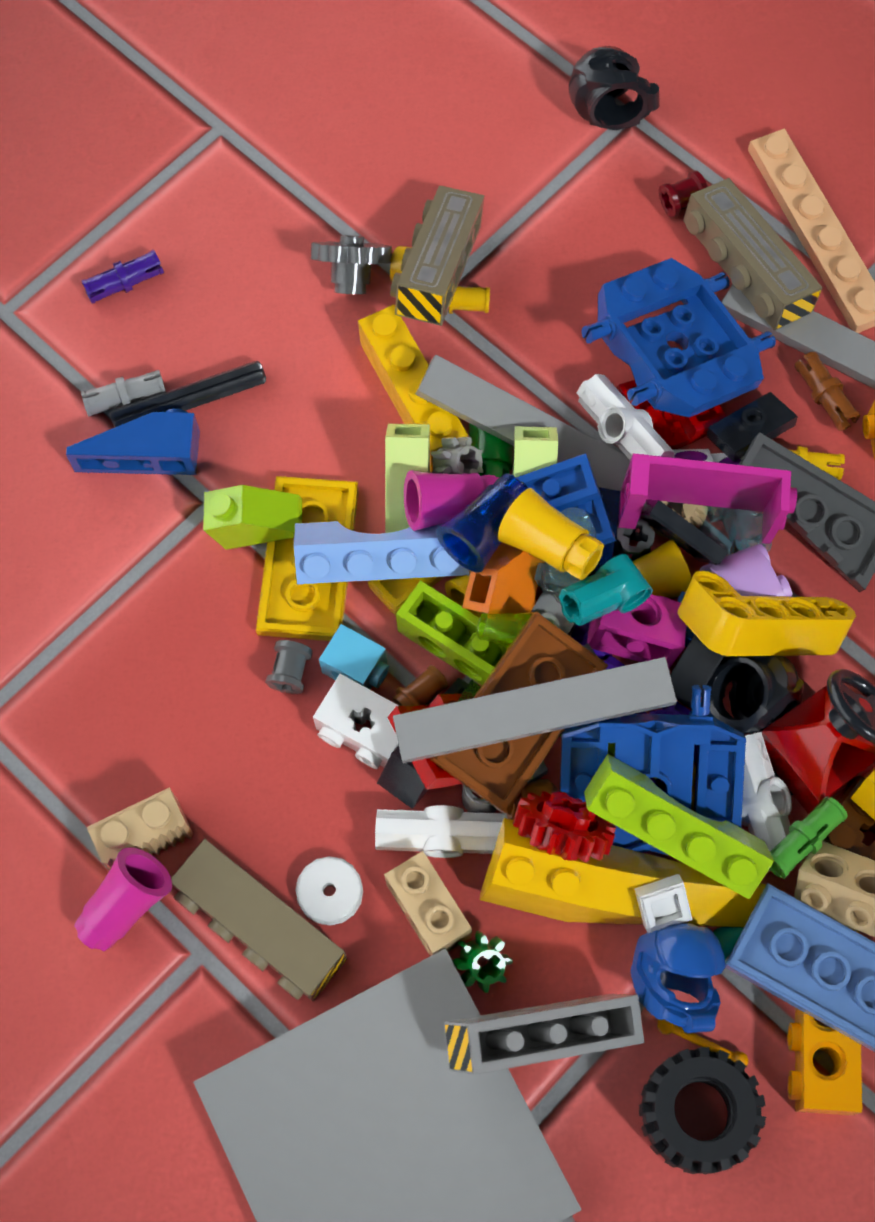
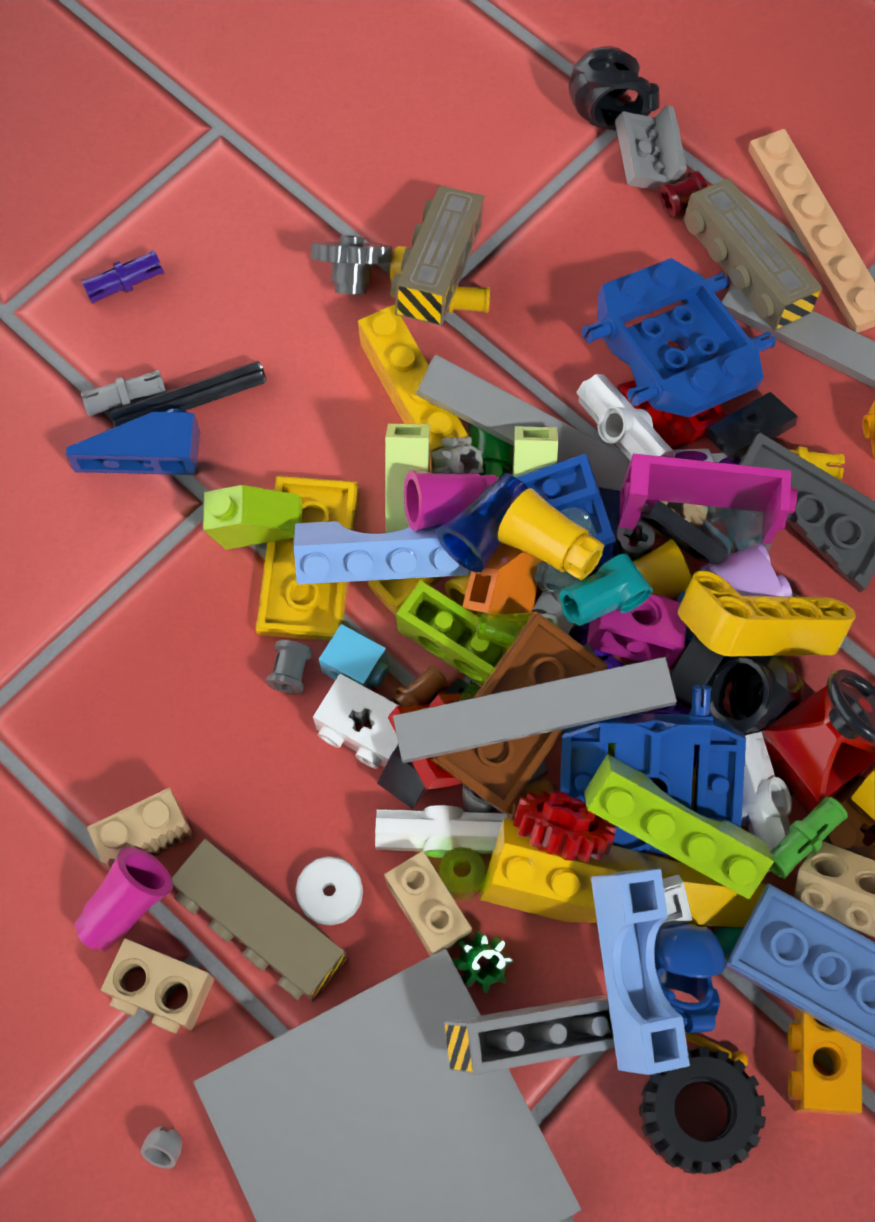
dark orange pin [794,352,860,431] -> none
none -> tan brick [100,938,215,1034]
none -> light grey hinge [140,1126,183,1169]
none -> clear neon green brick [439,847,485,901]
none -> light blue arch [591,869,690,1075]
none -> light grey bracket [615,105,687,190]

